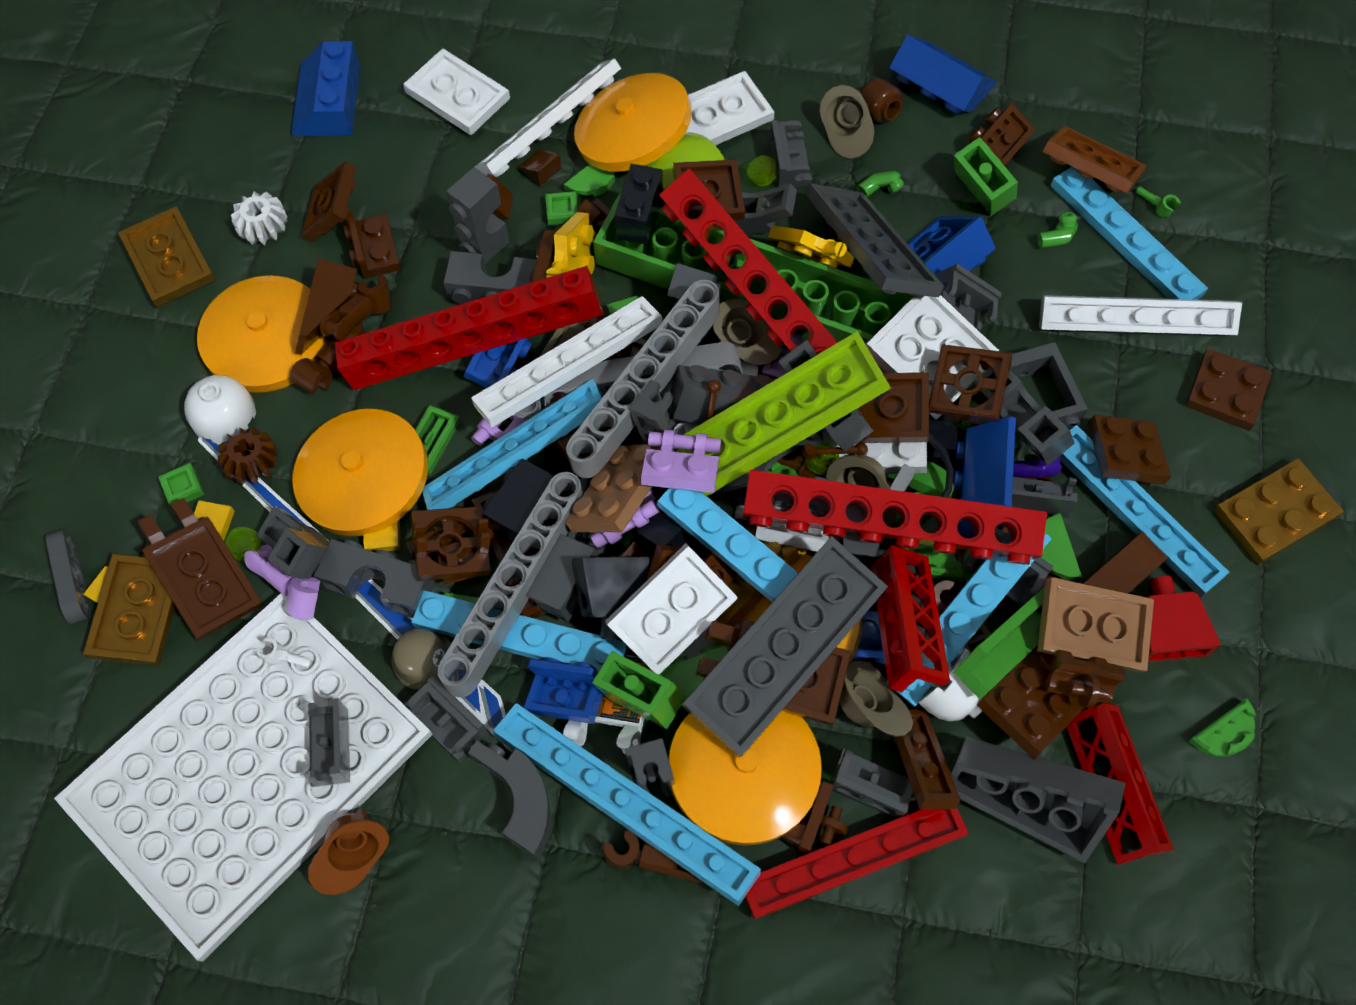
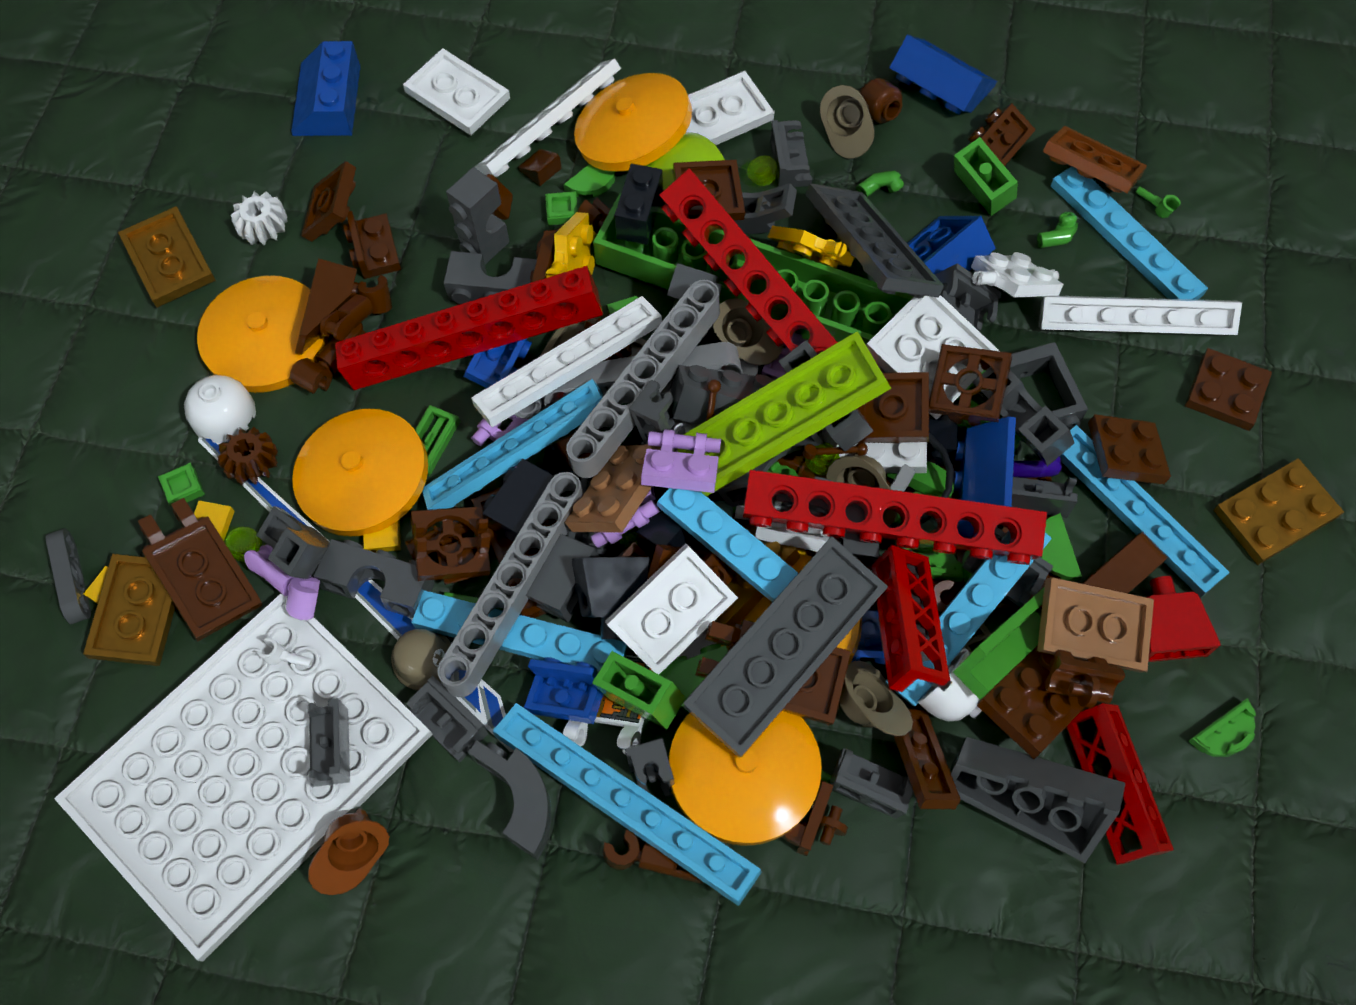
red plate [745,807,969,920] -> none
none -> white plate [971,252,1064,297]

